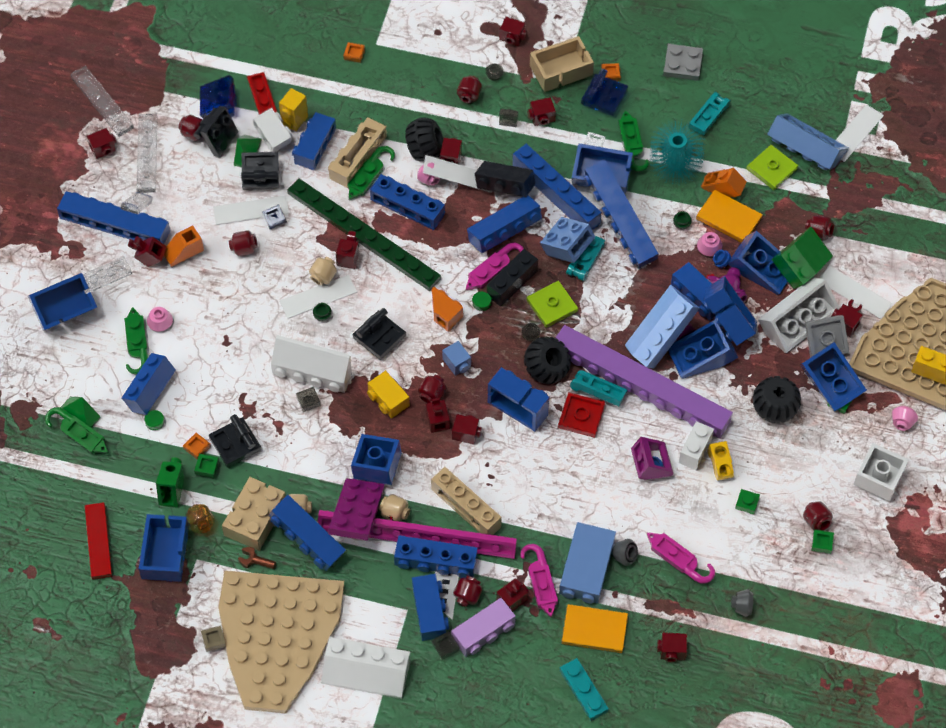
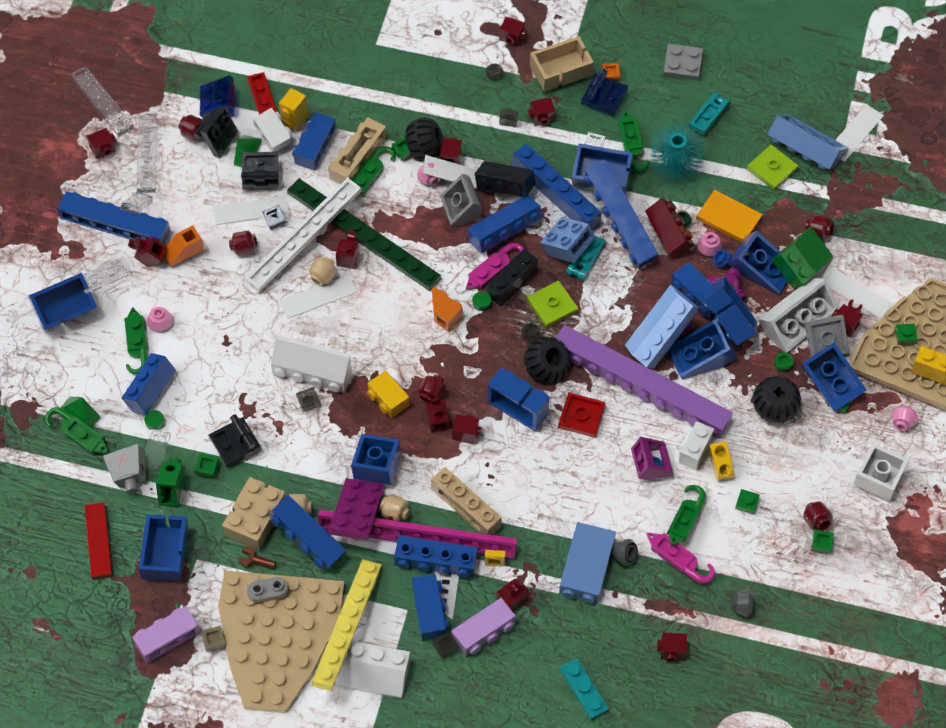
orange tile [183,433,211,460] -> none
clear orange head [186,504,215,533] -> none
dark green plate [313,303,332,321] -> none
orange tile [343,42,365,63] -> none
black plate [352,308,406,360] -> none
blue brick [370,174,445,230] -> none
medium blue brick [442,341,471,376] -> none
dark red head [453,576,483,607] -> none
dark red head [456,76,482,103] -> none
dark pink plate [520,544,558,617] -> none
light orange tile [562,604,628,653] -> none
teal plate [570,370,627,407] -> none
orange slope [701,168,747,198] -> none
none -> light grey torso [103,444,146,494]
none -> lavender brick [132,606,200,664]
none -> clear tile [145,429,171,469]
none -> white plate [245,177,362,292]
none -> light grey plate [247,577,288,603]
none -> light yellow plate [312,559,382,692]
none -> green plate [391,137,411,161]
none -> light grey brick [440,174,482,226]
none -> yellow tile [485,550,505,566]
none -> dark red brick [645,198,695,258]
none -> green plate [667,485,706,547]
none -> green tile [774,352,794,372]
none -> green plate [895,323,918,345]

